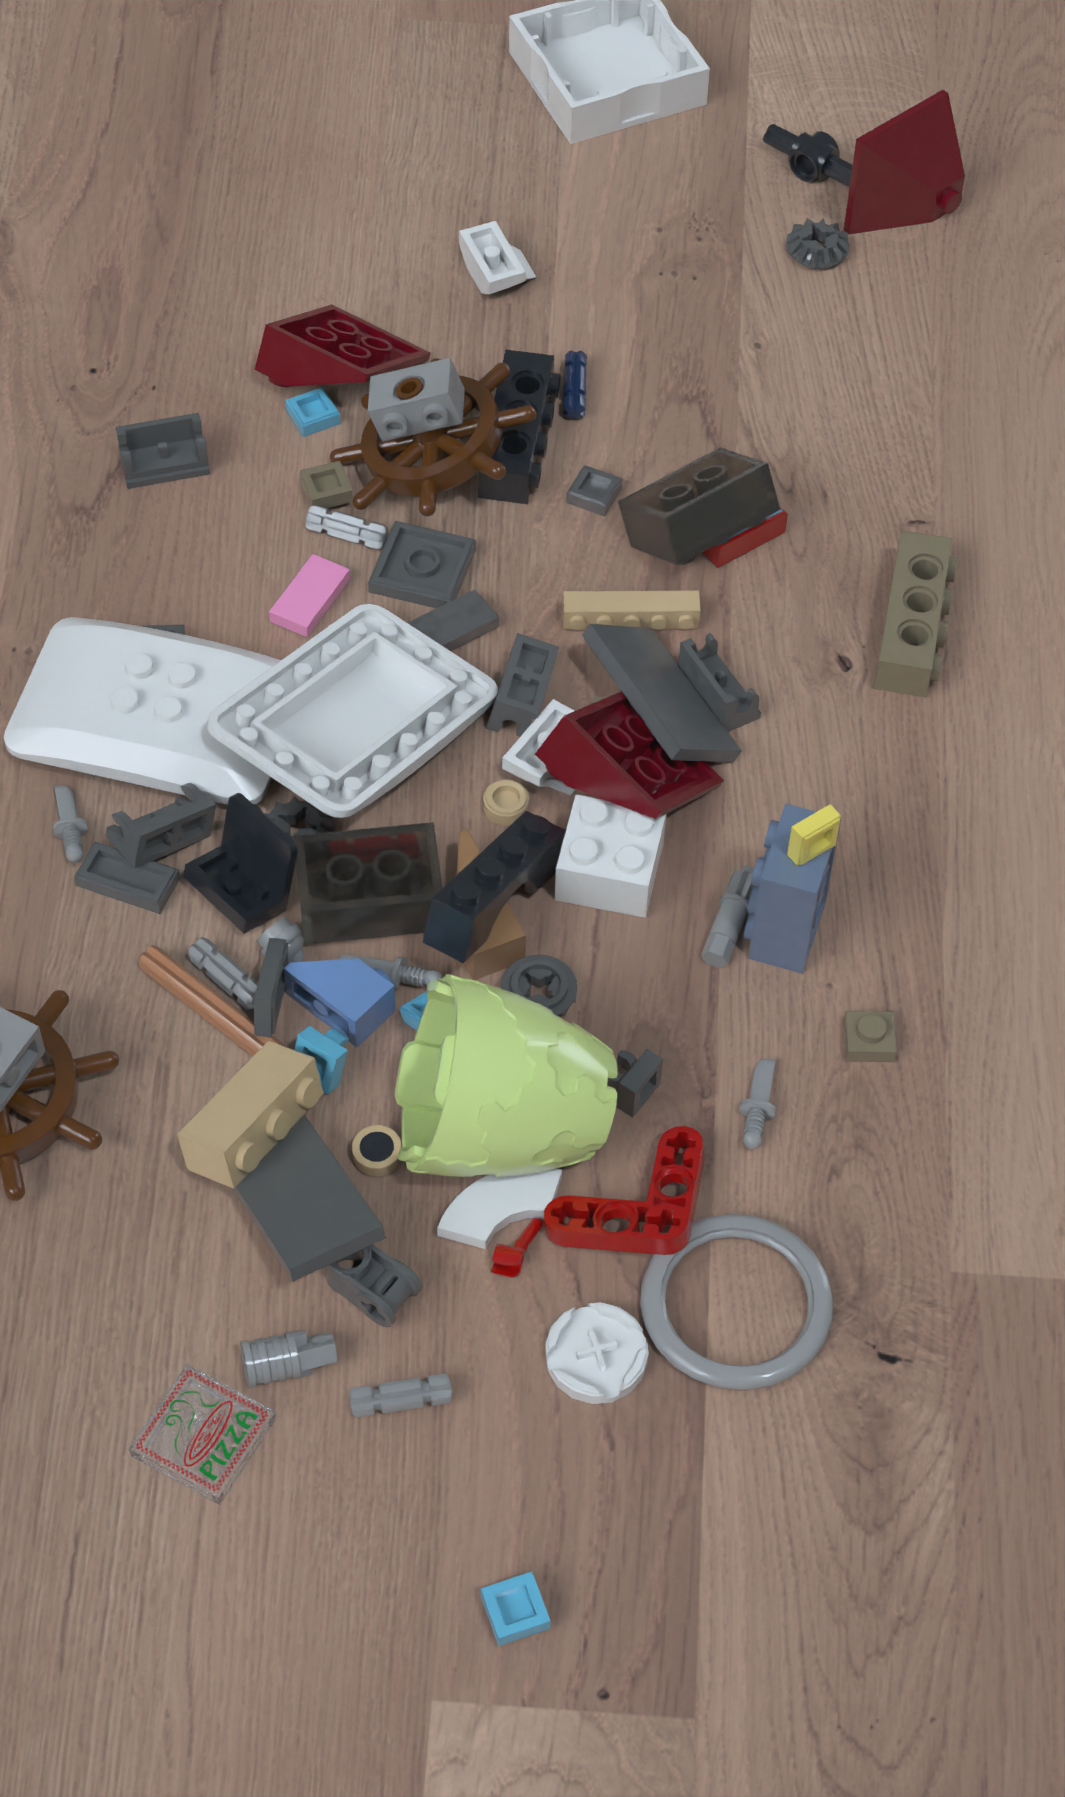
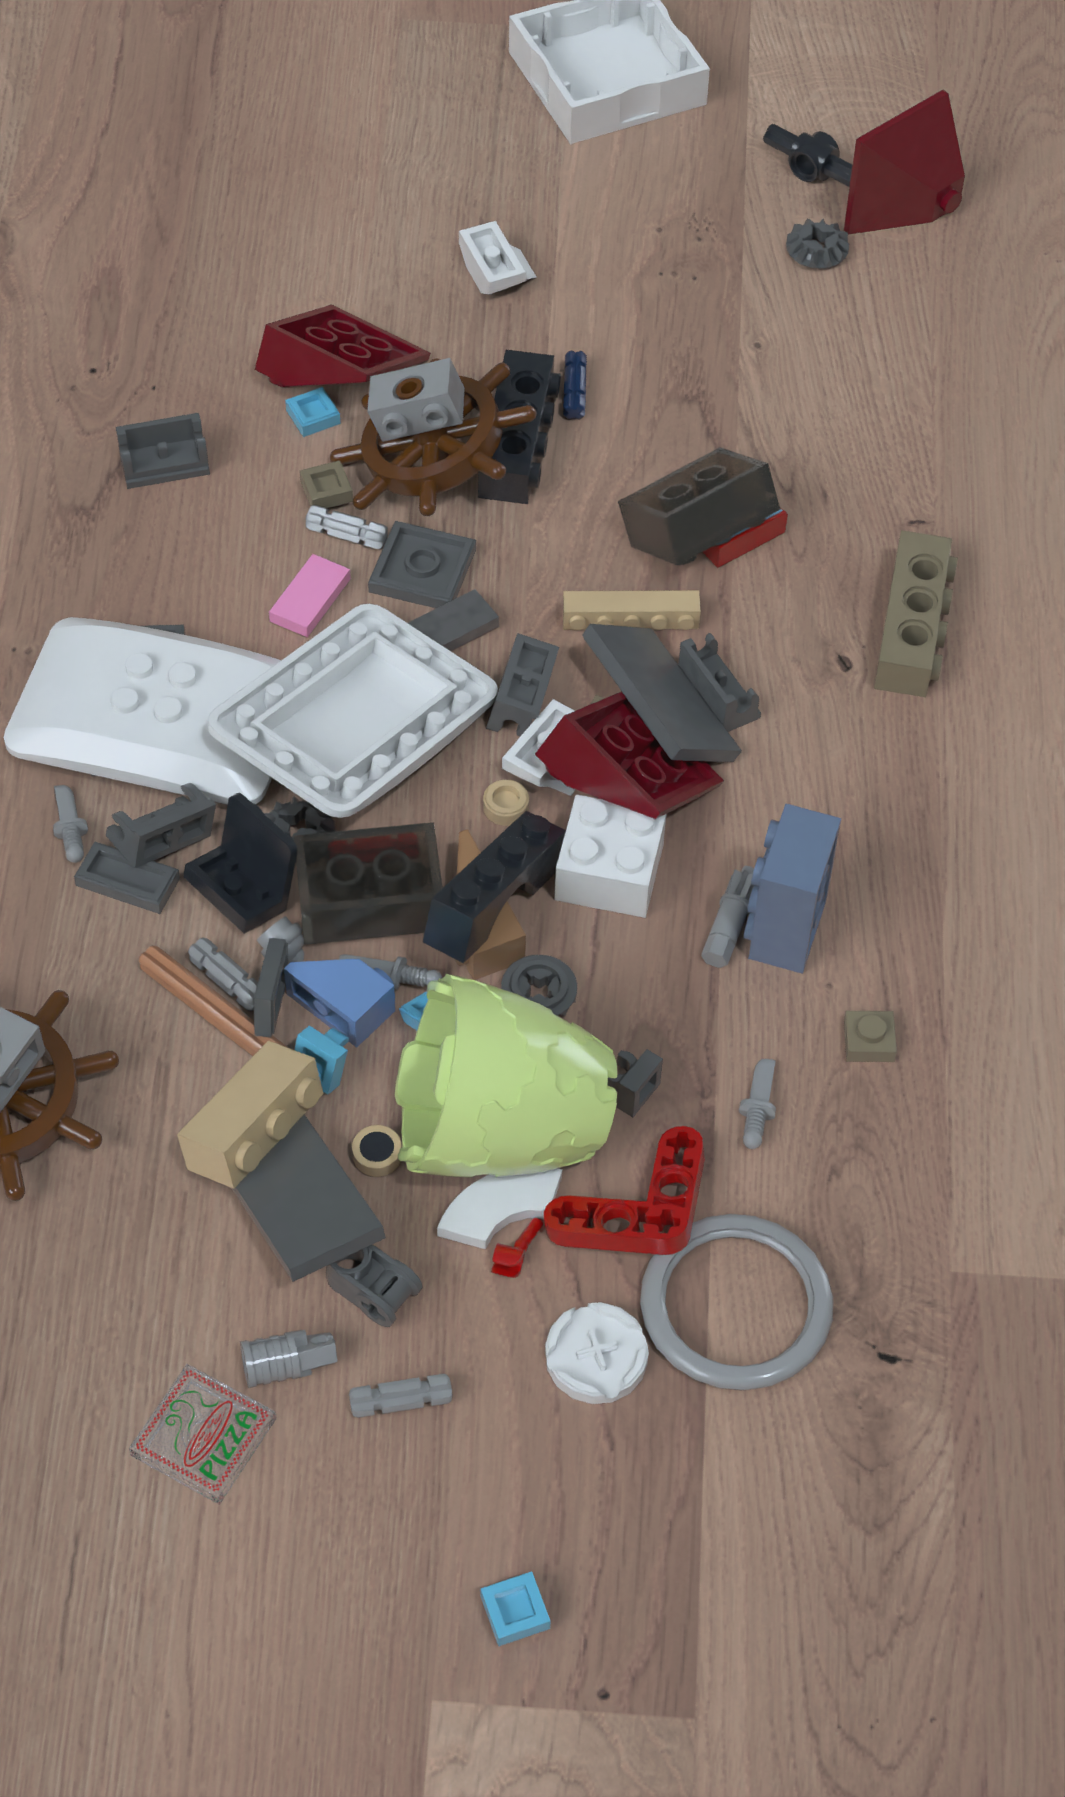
flat silver tile [567,465,623,517] -> none
light yellow tile [787,804,841,866] -> none

